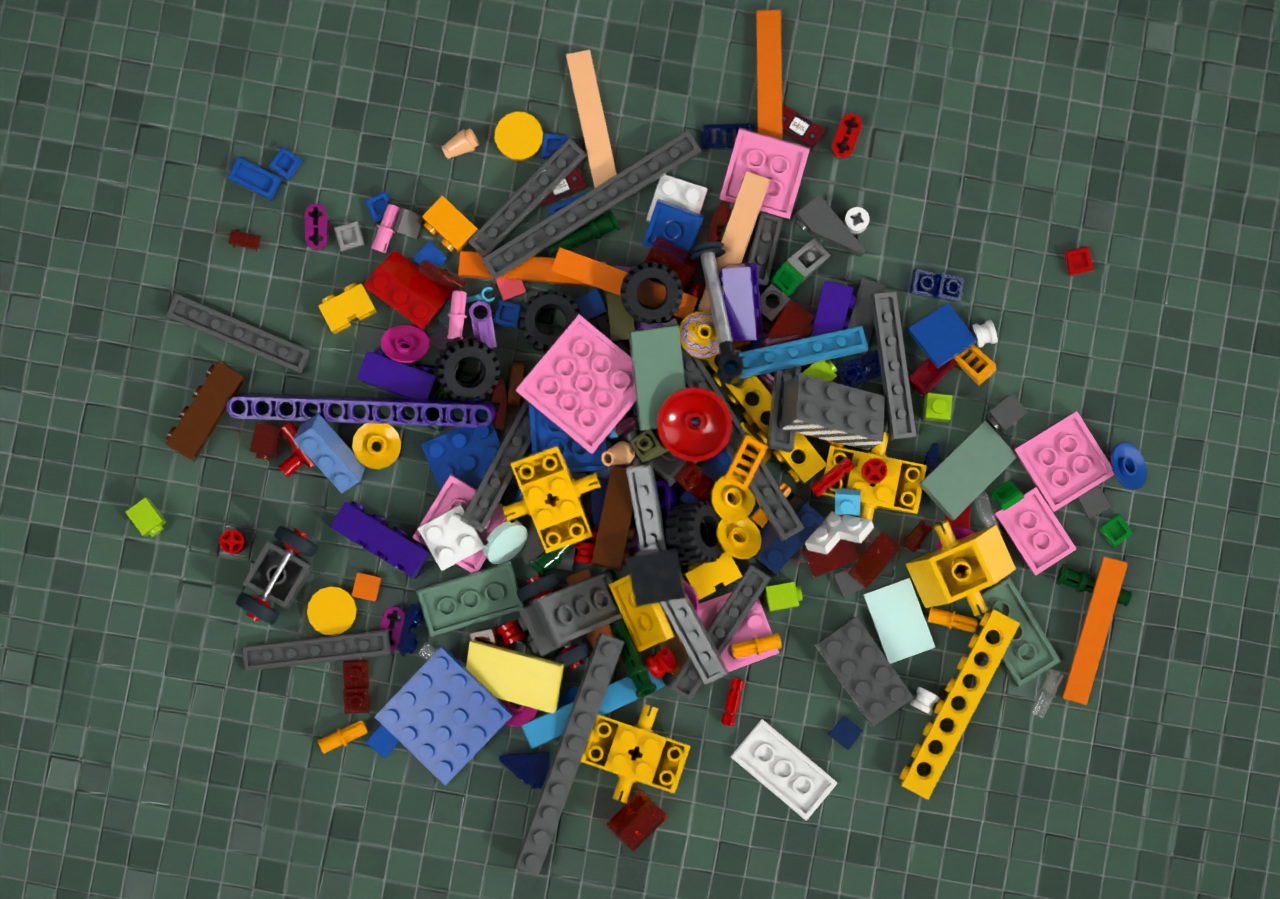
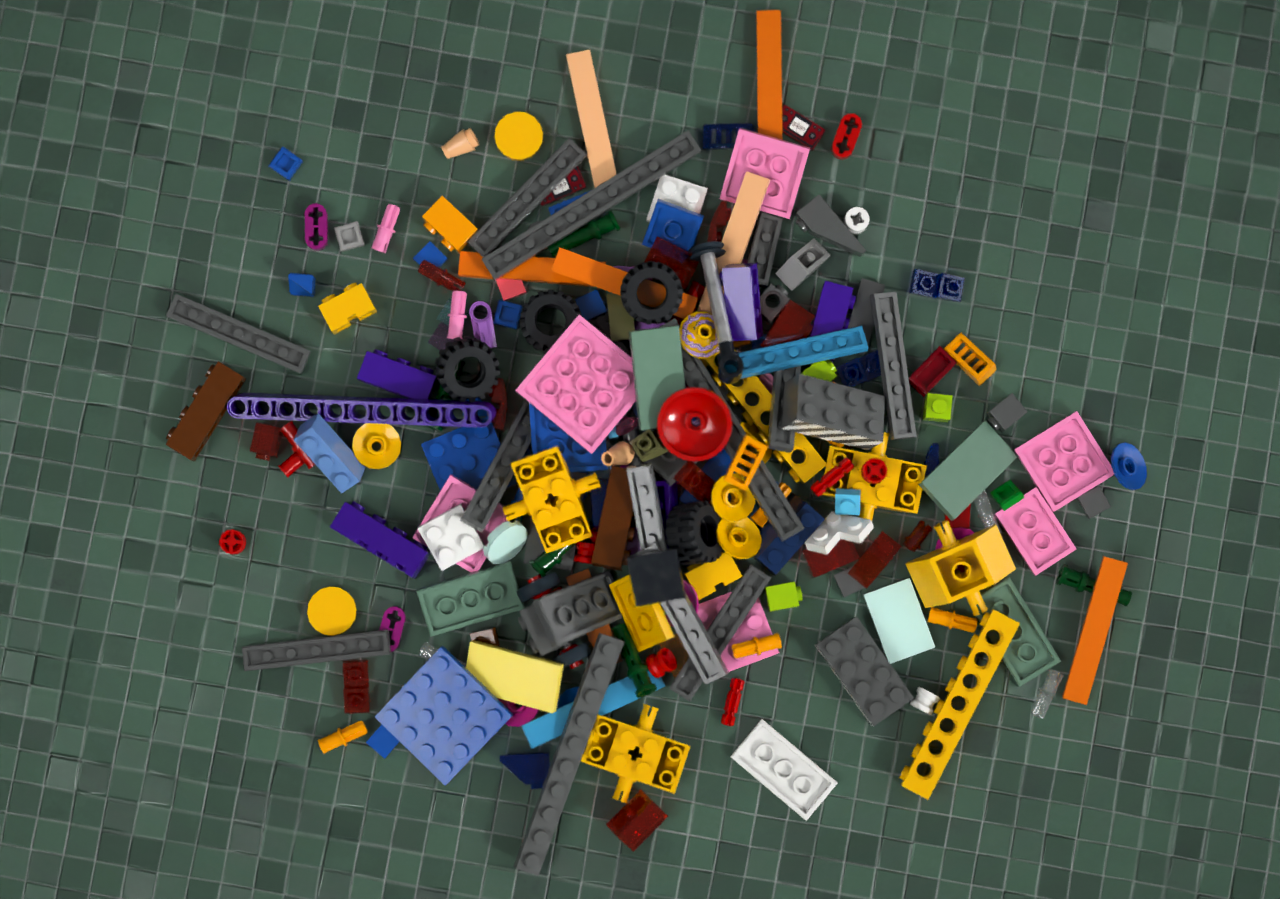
lime brick [126,497,167,537] -> none
blue tile [227,157,282,201] -> none
clear red pin [229,229,261,251] -> none
brick [236,525,318,624] -> none
orange tile [352,572,382,602] -> none
red slope [364,251,452,332] -> none
blue tile [365,191,390,224] -> none
dark pink dish [381,325,430,363] -> none
dark grey tile [393,208,423,240] -> none
clear blue slope [399,604,423,657] -> none
medium azure hand [466,287,495,303] -> none
red wheel [496,619,527,647] -> none
reddish brown beam [507,360,526,407] -> none
blue tile [541,133,568,159] -> none
green tile [771,261,805,296] -> none
dark blue tile [828,715,863,750] -> none
blue tile [908,303,977,369] -> none
white wheel [971,320,998,348] -> none
red tile [1064,247,1094,276] -> none
green tile [1098,514,1133,548] -> none
none -> blue slope [288,273,316,297]

